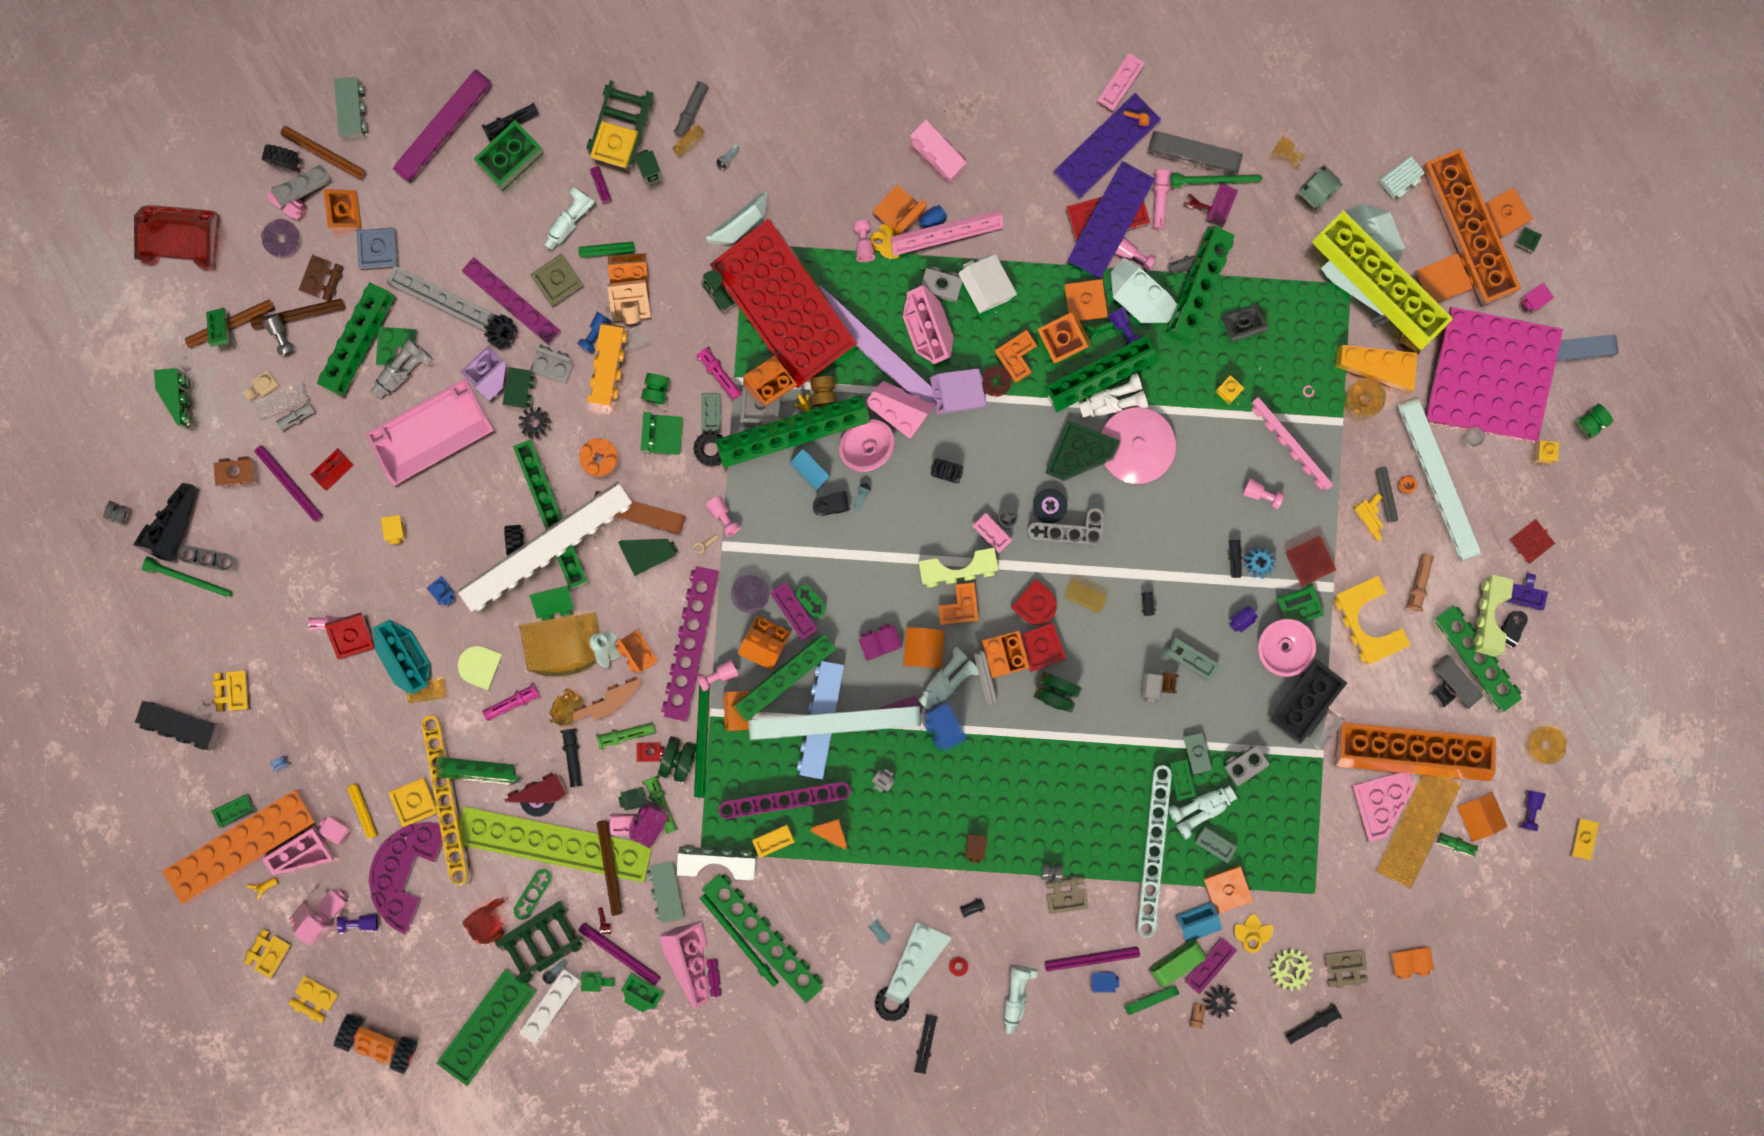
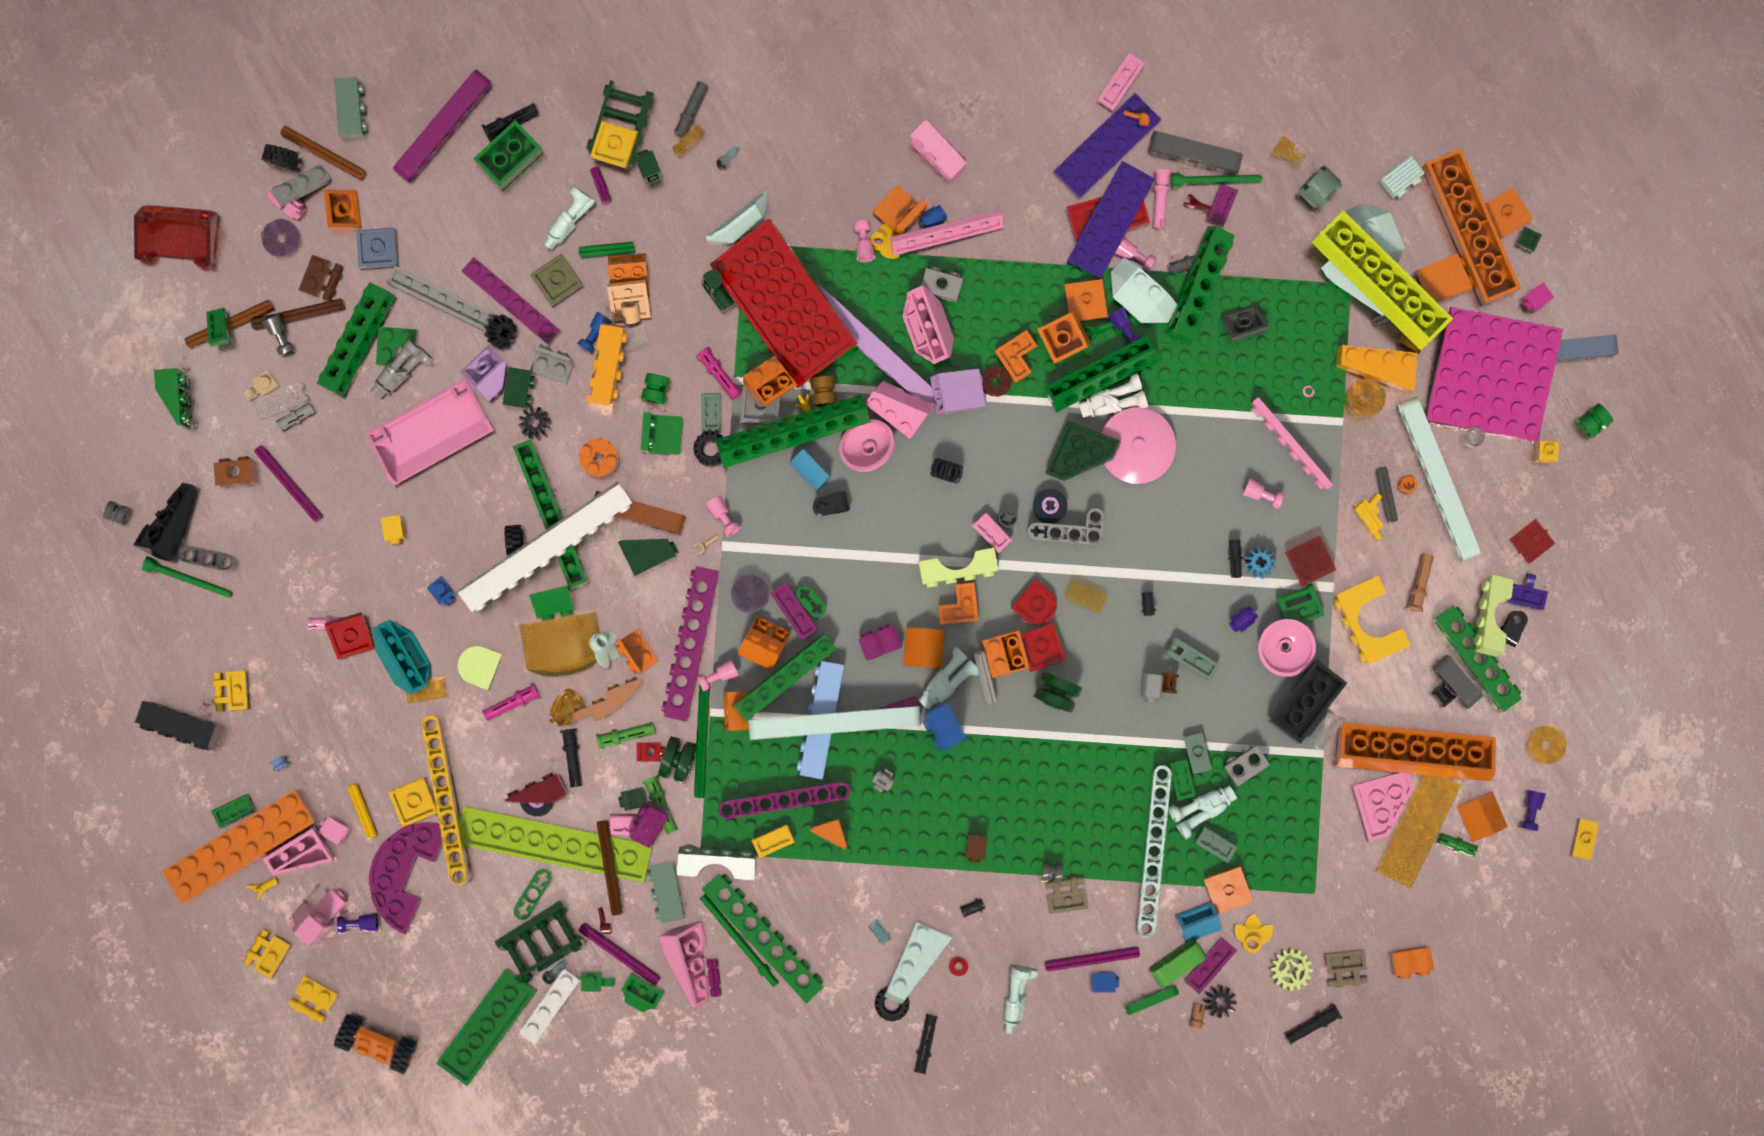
red slope [310,448,353,491] -> none
green fence [436,757,518,785] -> none
clear red piece [462,898,505,946] -> none
clear light blue piece [853,483,871,511] -> none
white brick [958,254,1017,313] -> none
yellow brick [1215,375,1244,404] -> none

